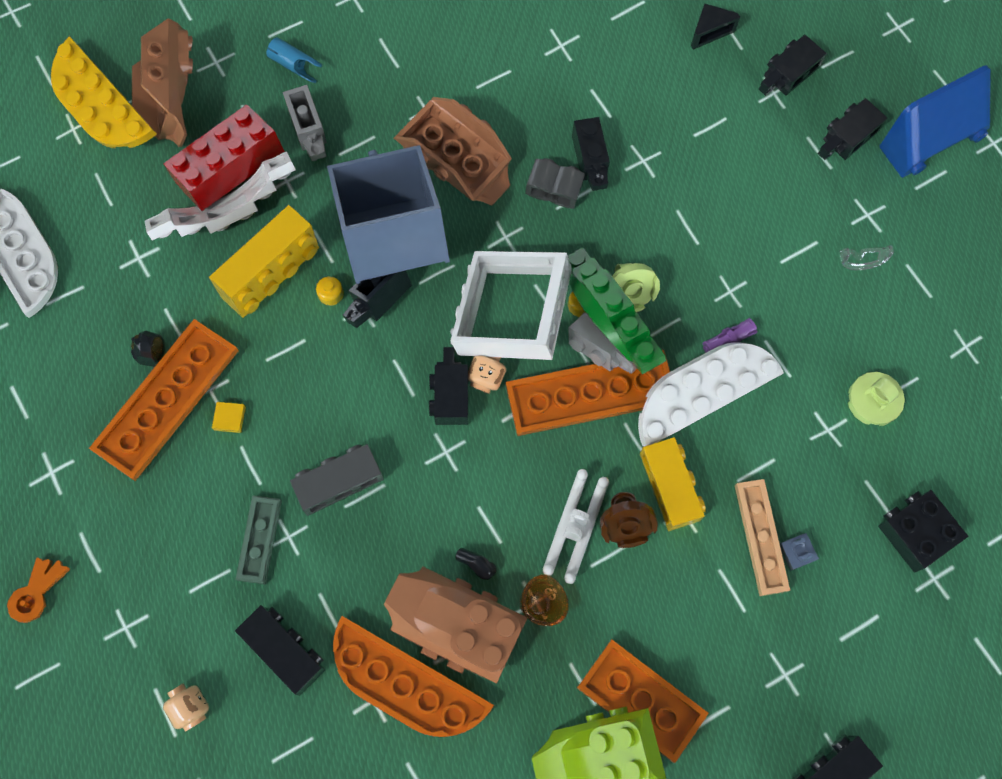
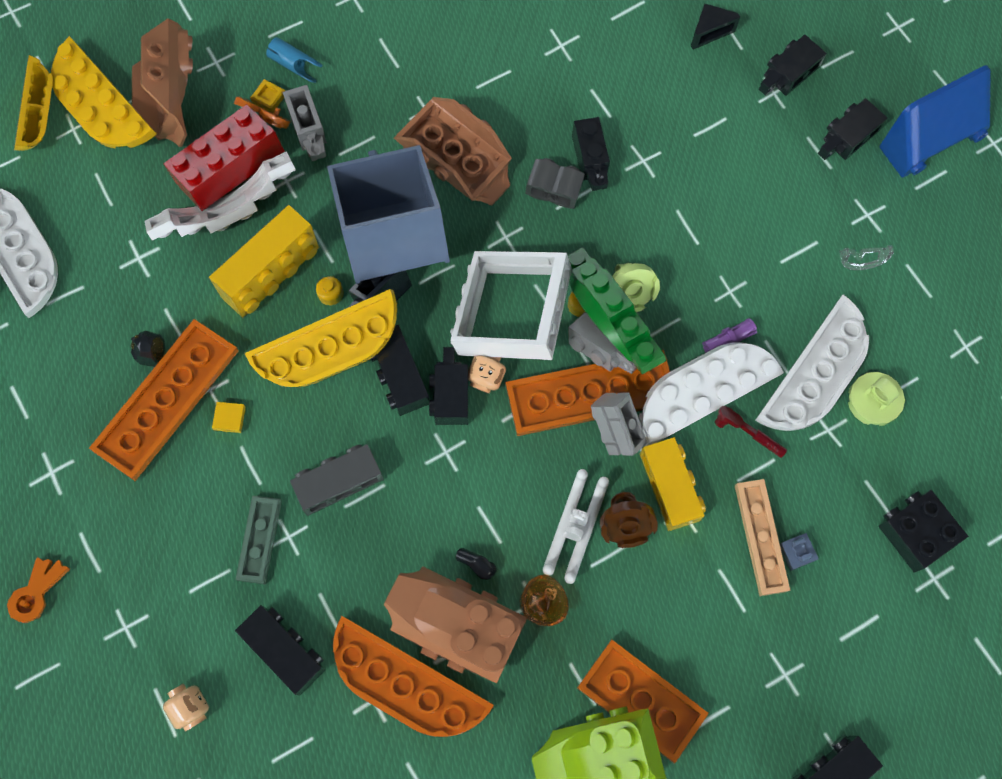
none -> yellow brick [14,55,53,151]
none -> orange piece [234,96,290,129]
none -> yellow plate [245,289,397,387]
none -> yellow tile [250,79,285,113]
none -> black brick [371,324,429,416]
none -> light grey brick [591,392,647,456]
none -> dark red piece [715,406,787,458]
none -> white plate [755,295,869,431]

